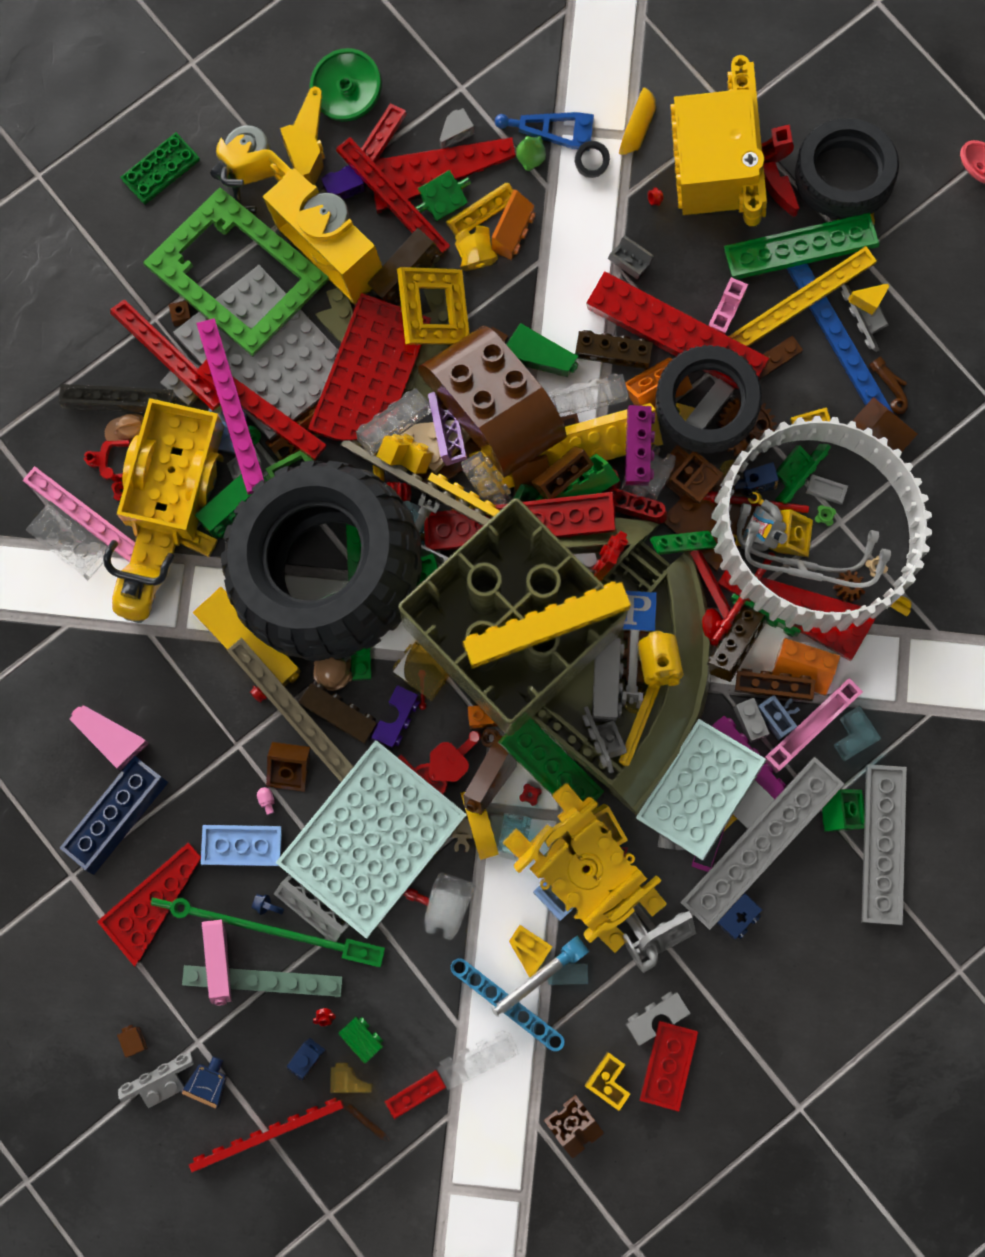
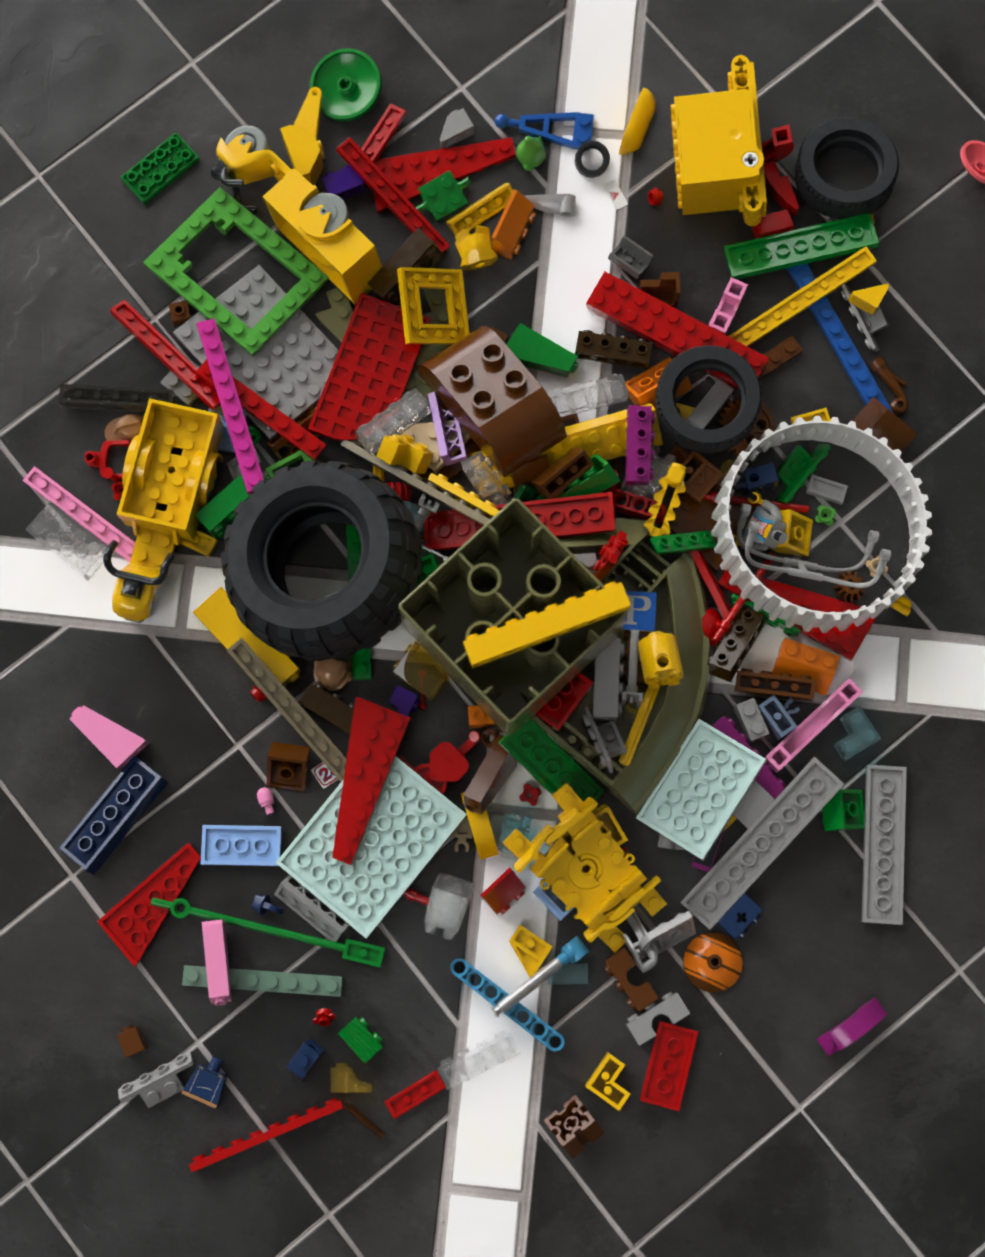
none -> sticker [311,762,338,789]
none -> red wing [332,697,411,865]
none -> red slope [480,867,526,915]
none -> light grey piece [524,194,576,217]
none -> red slope [535,673,594,731]
none -> white sticker [603,180,628,210]
none -> reddish brown arch [604,947,658,1012]
none -> reddish brown panel [639,272,680,307]
none -> yellow sword [643,463,686,537]
none -> orange dish [683,932,743,993]
none -> red hinge [752,209,794,239]
none -> magenta arch [817,998,887,1056]

